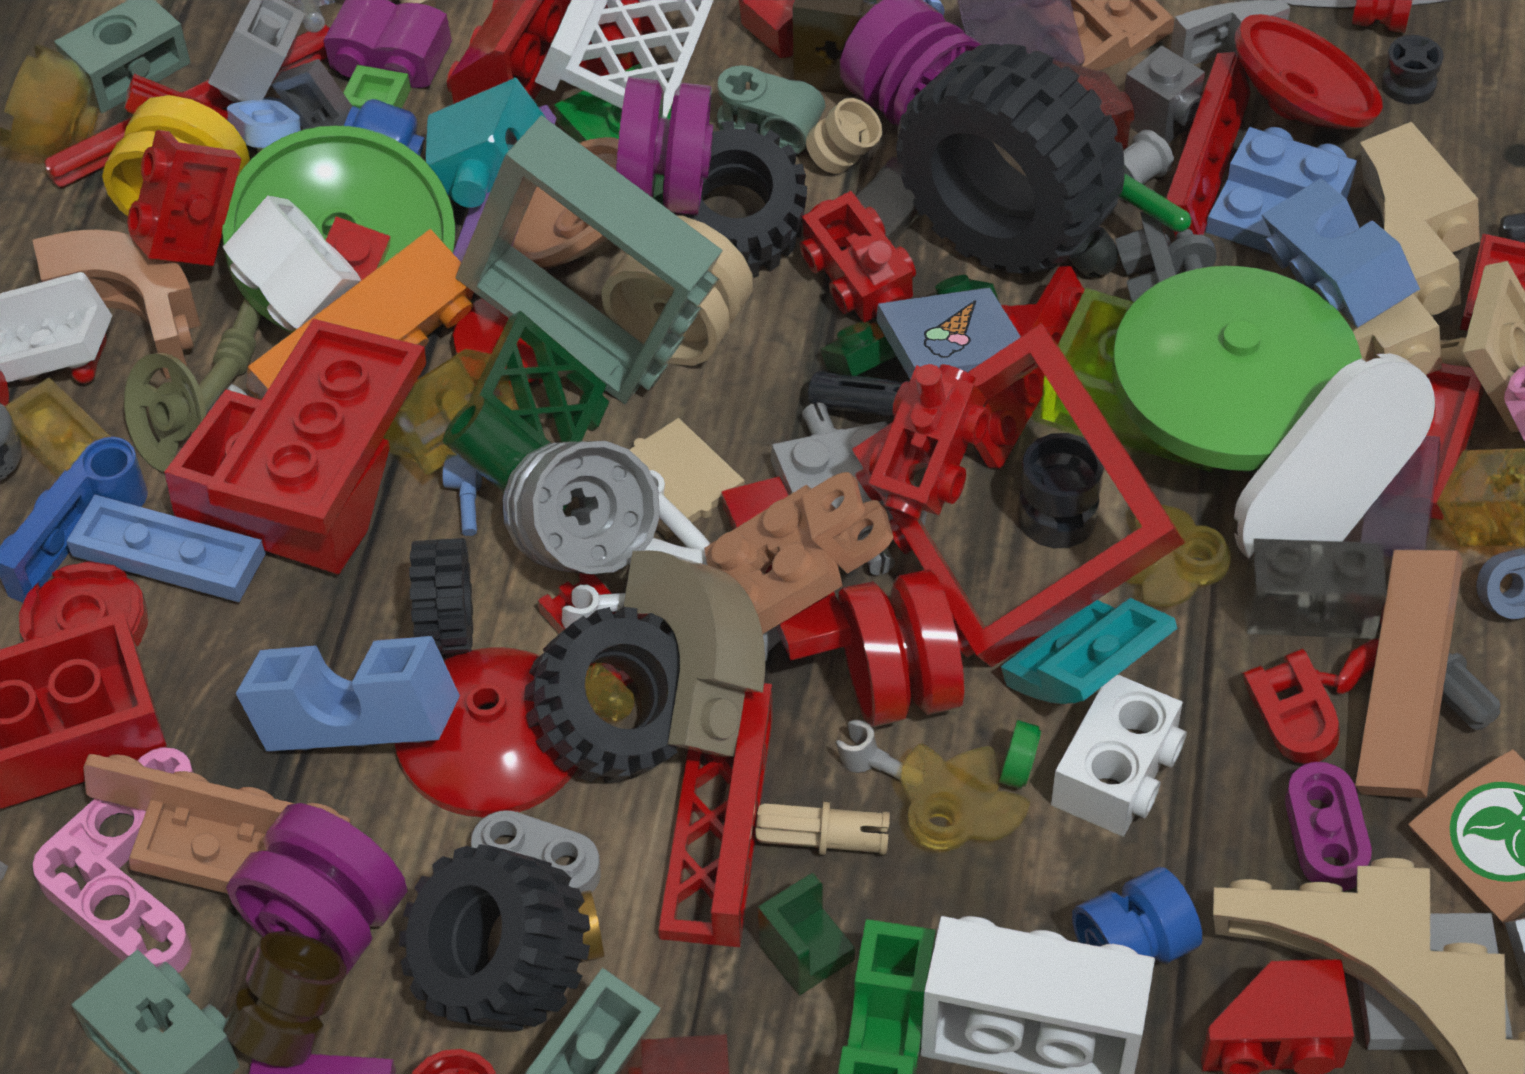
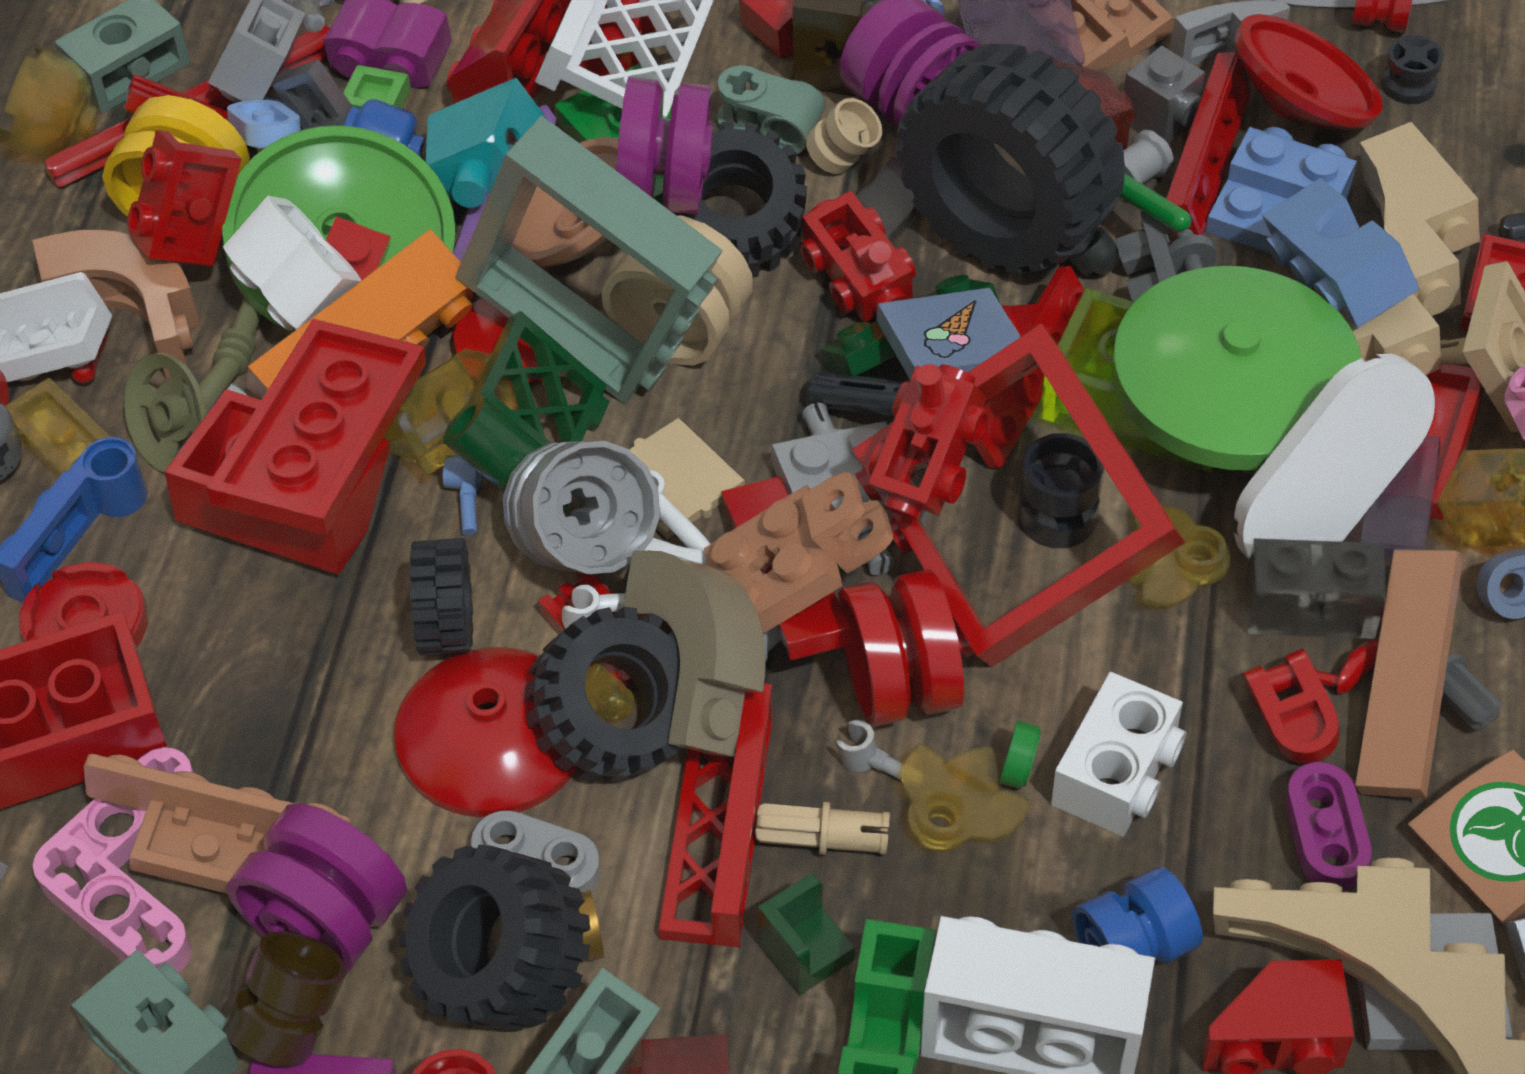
medium blue plate [66,495,266,602] -> none
medium blue arch [236,636,460,751] -> none
teal slope [1001,598,1177,704] -> none

